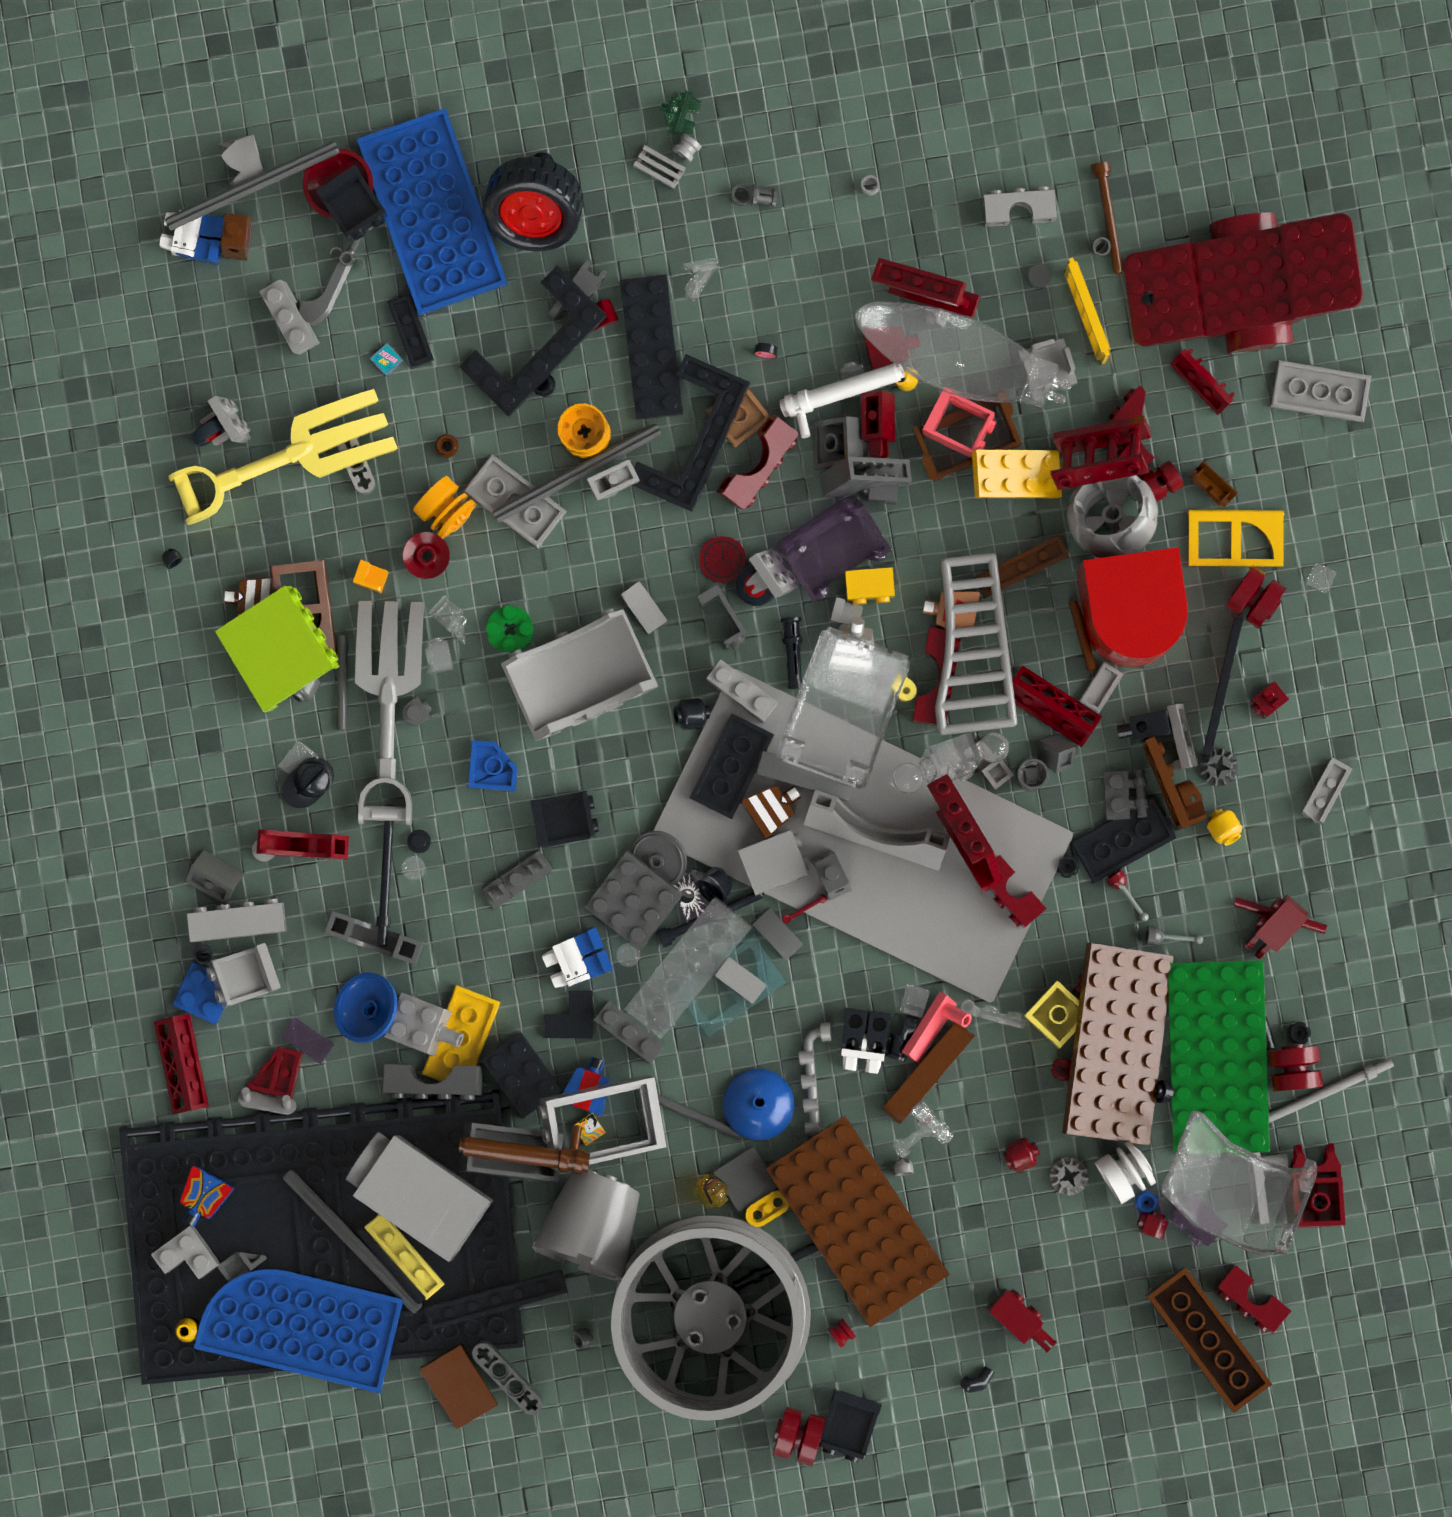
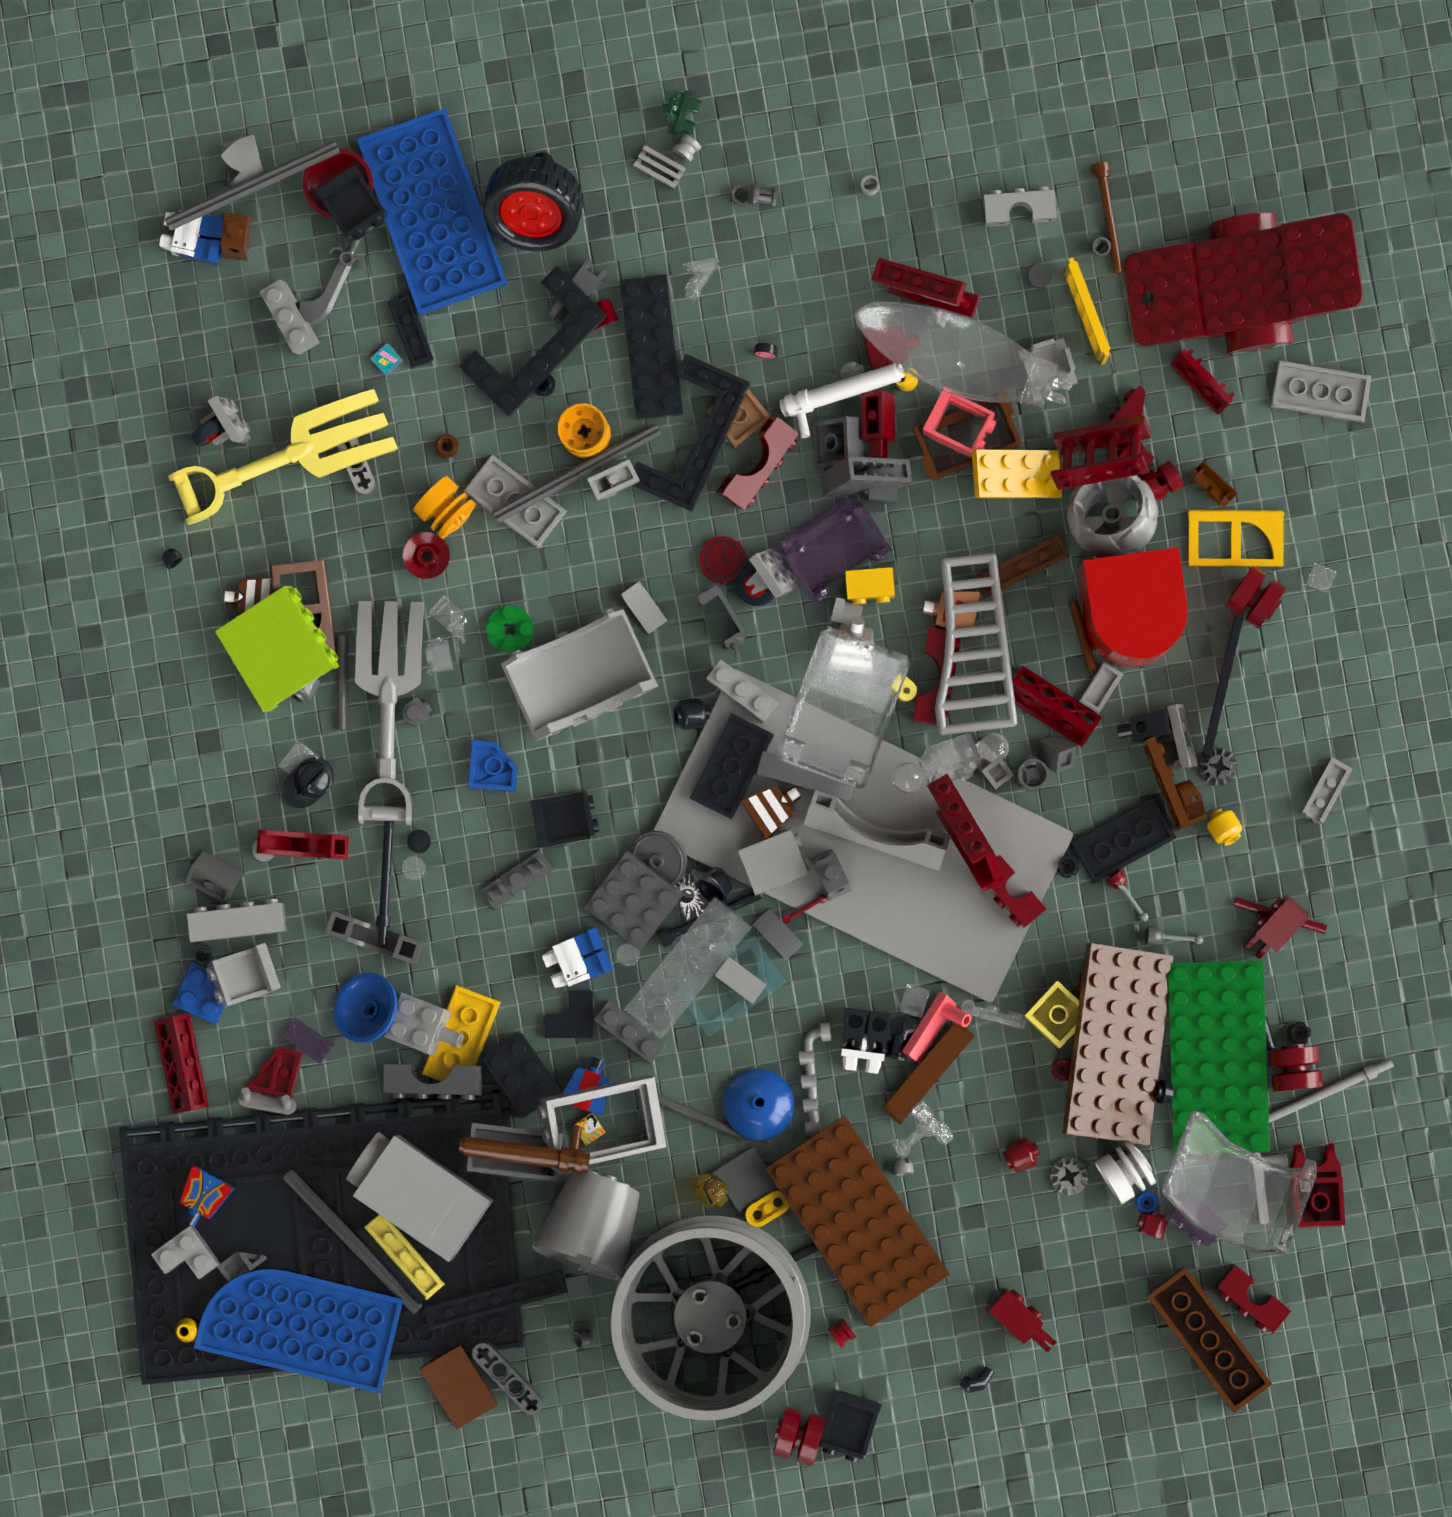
light orange panel [353,560,389,593] -> none
black pin [780,617,803,689] -> none
dark grey plate [1104,770,1149,820] -> none
dark red brick [1250,681,1289,719] -> none

